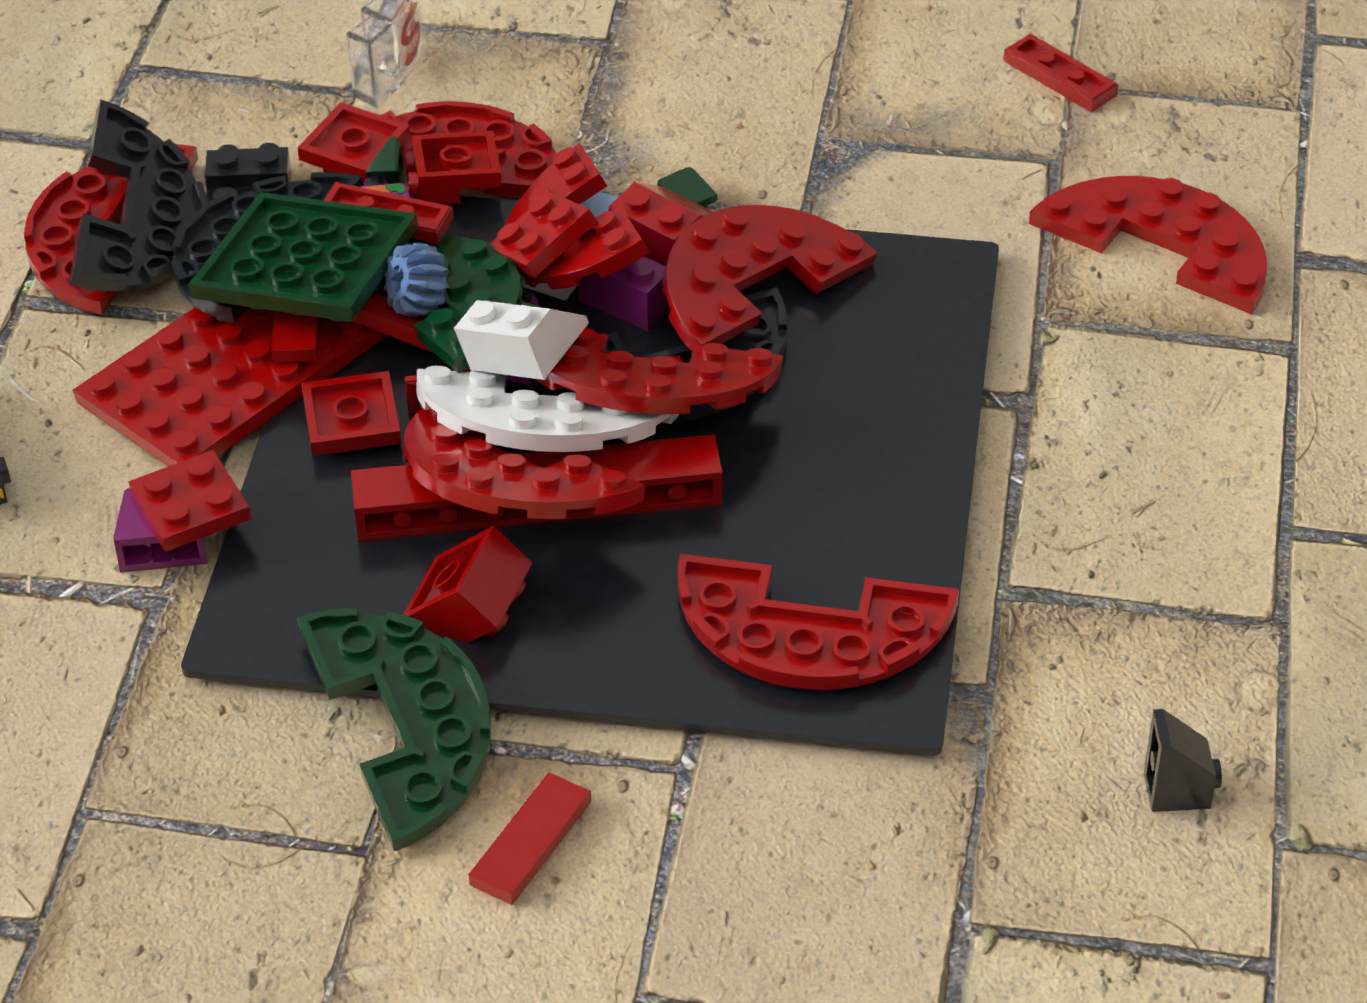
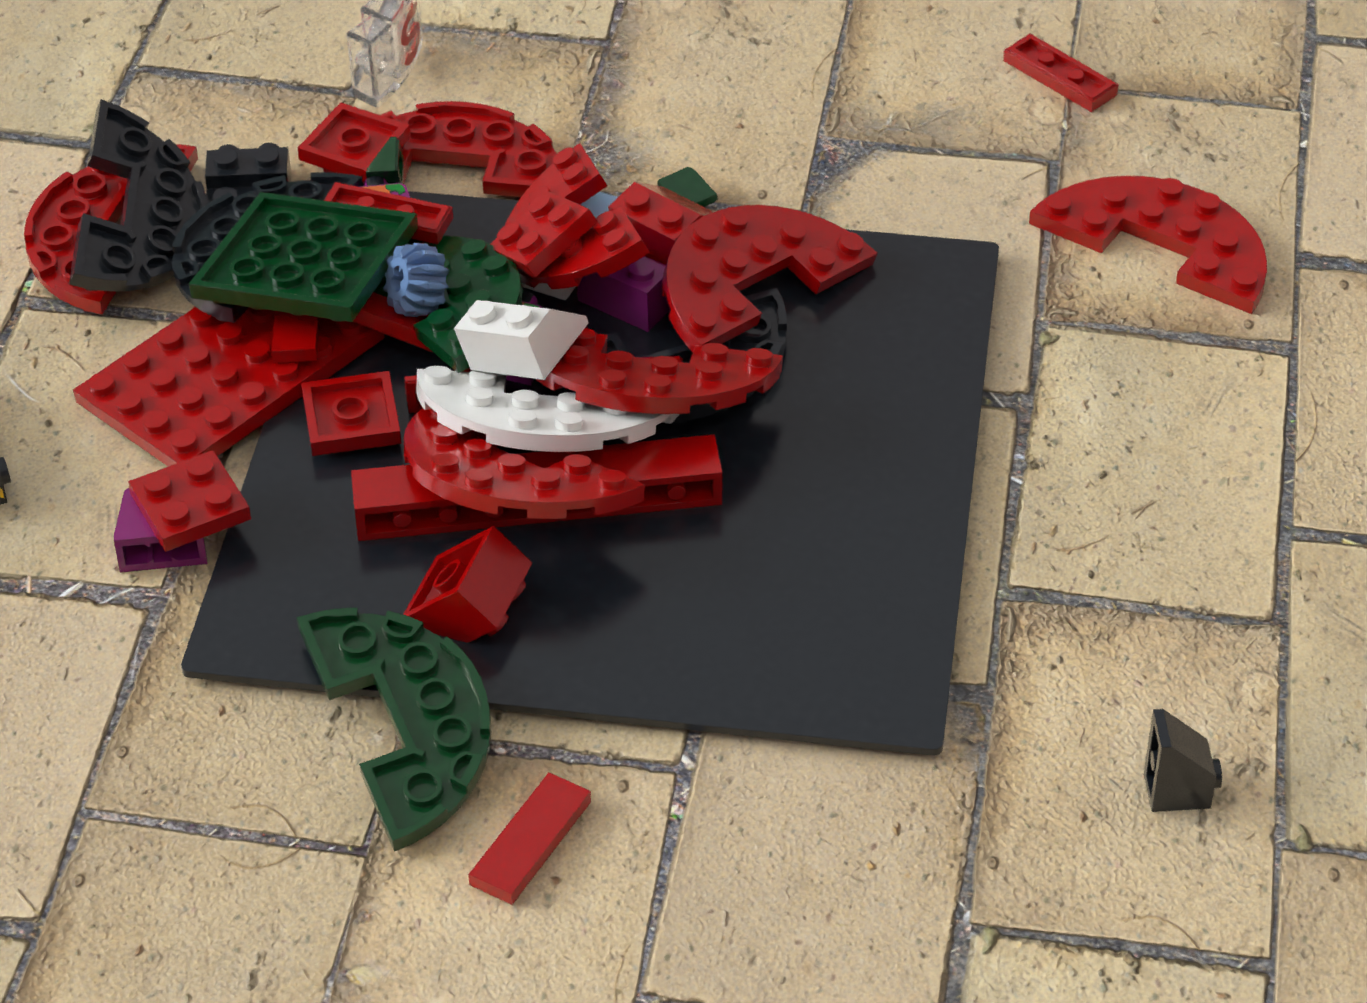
red plate [405,131,501,205] -> none
red plate [678,554,959,691] -> none

